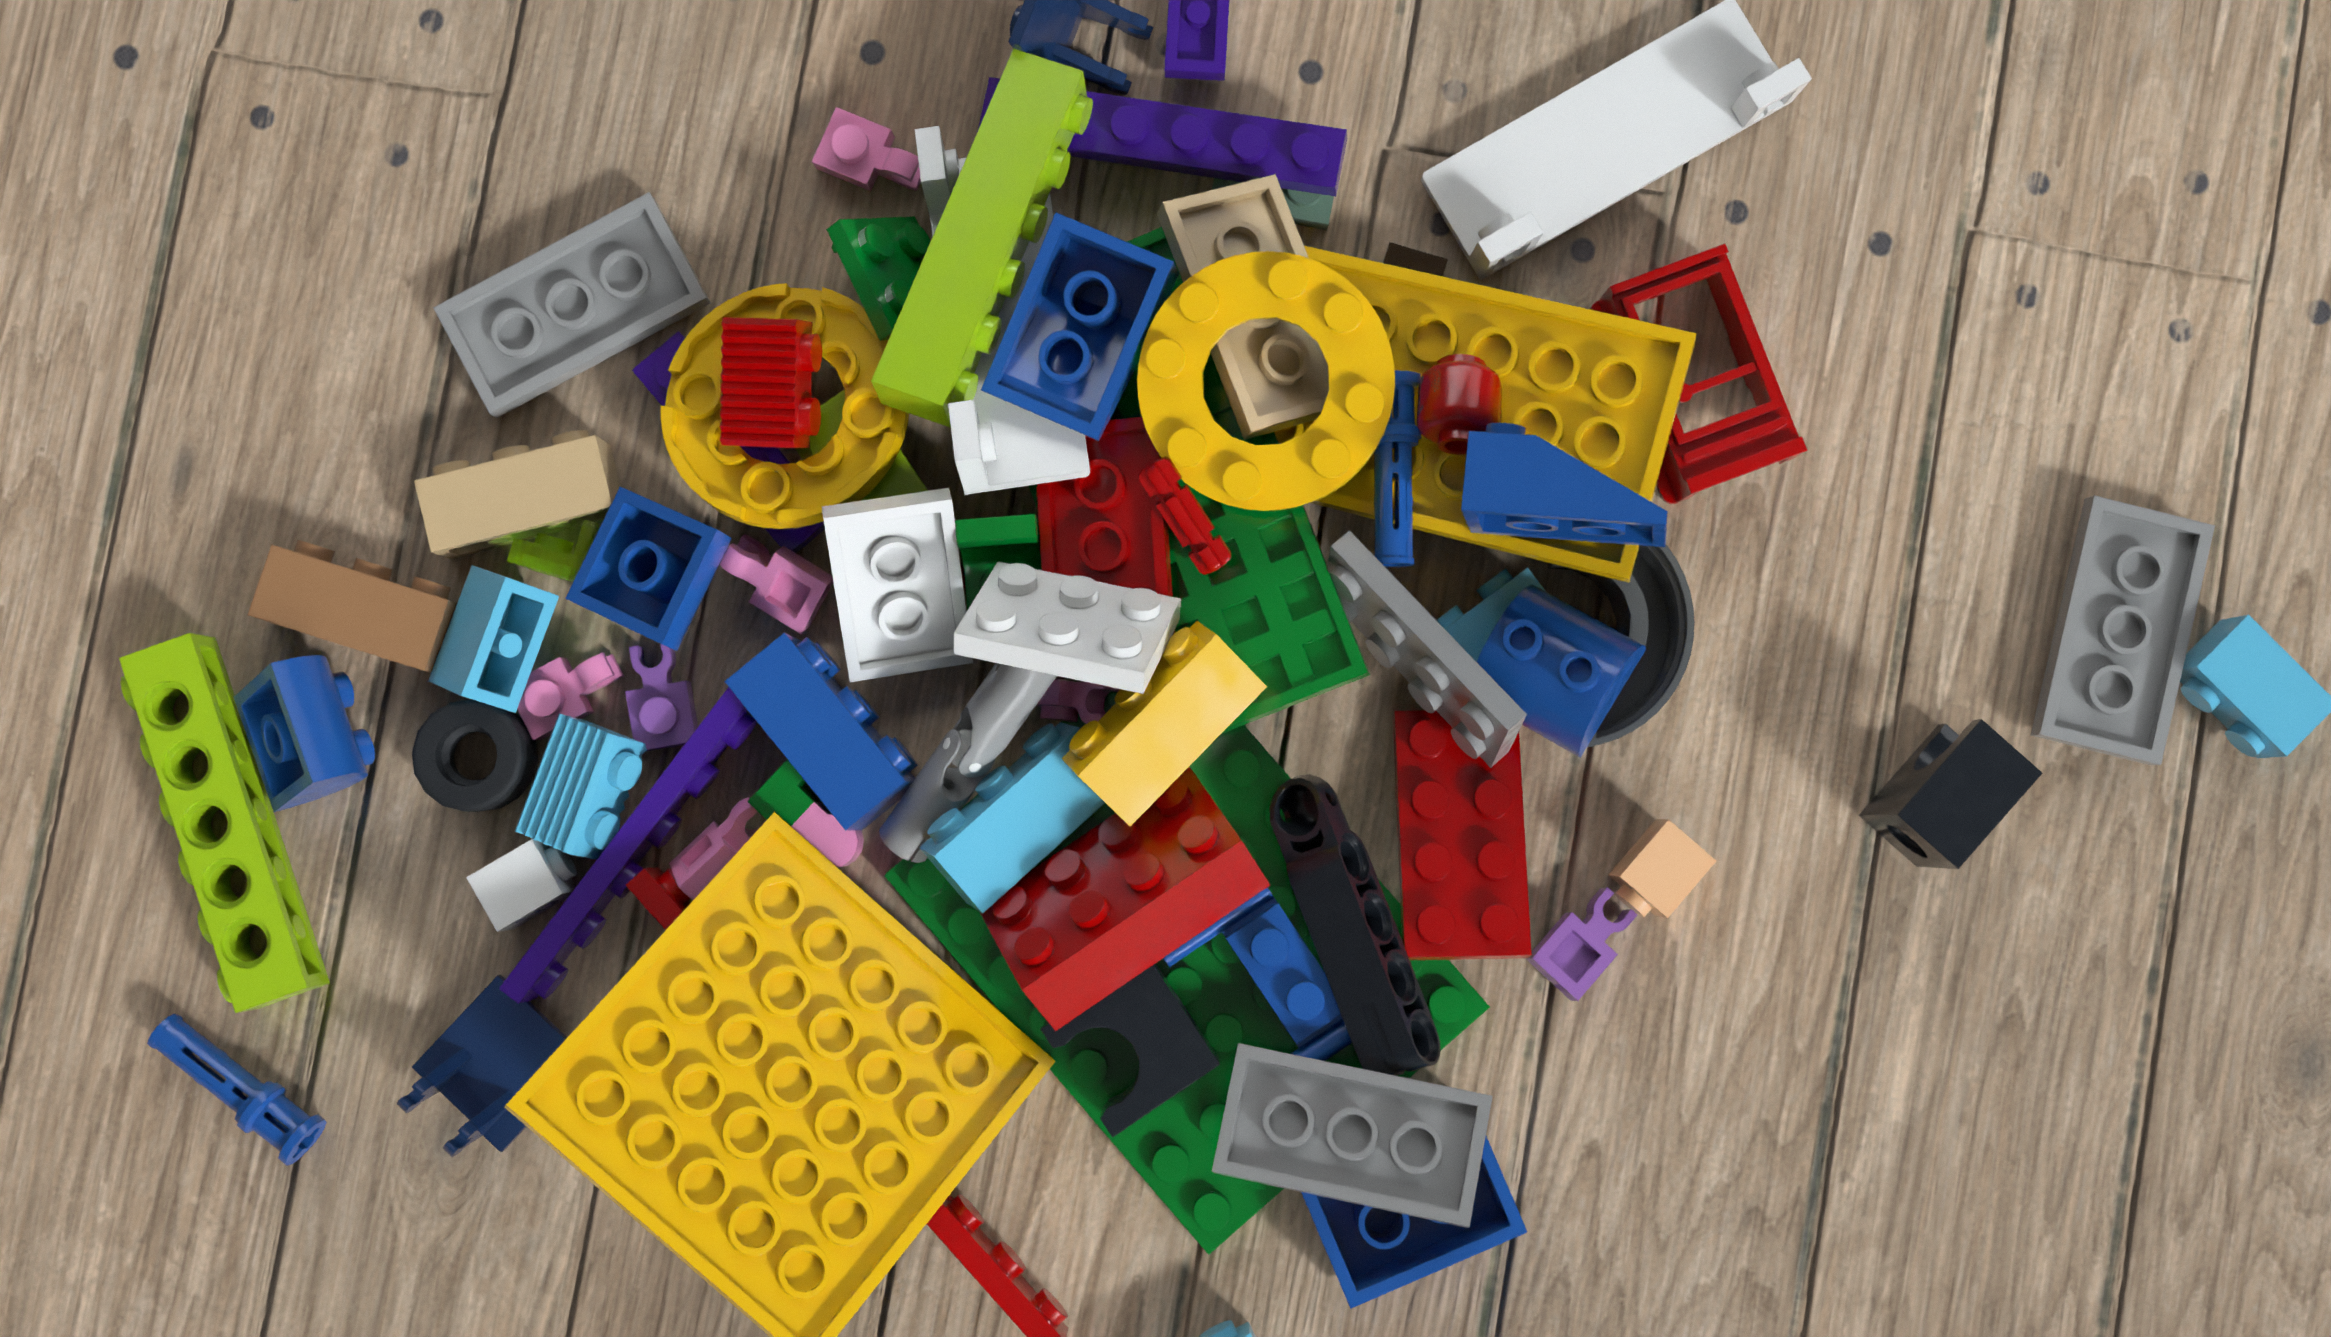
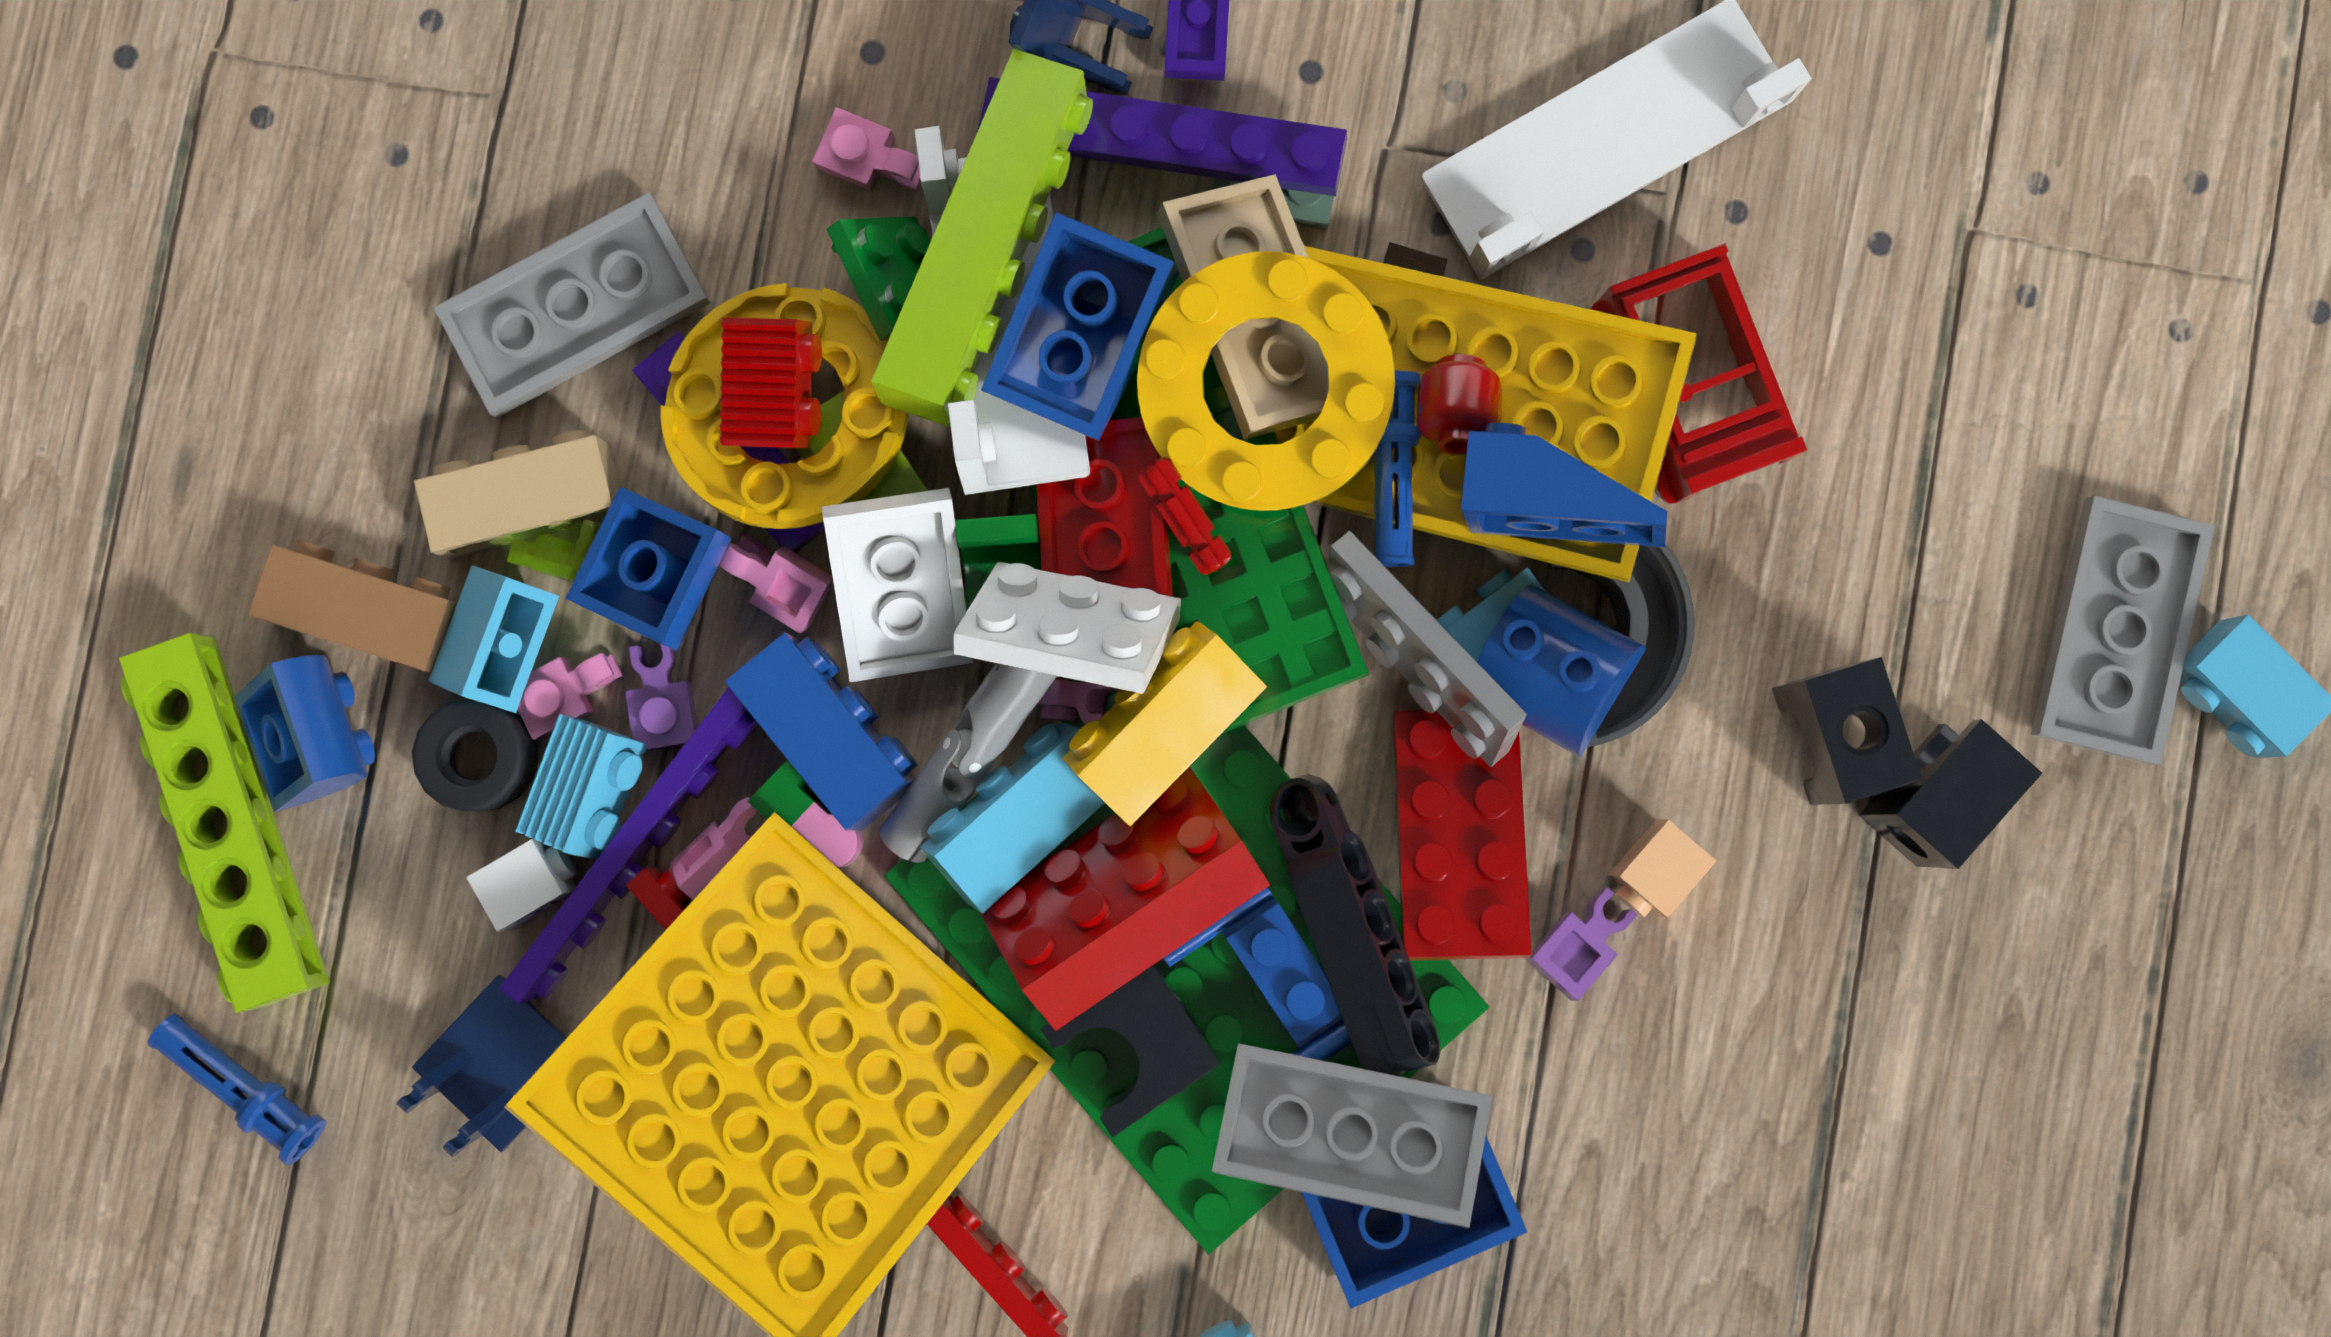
none -> black piece [1772,657,1922,805]

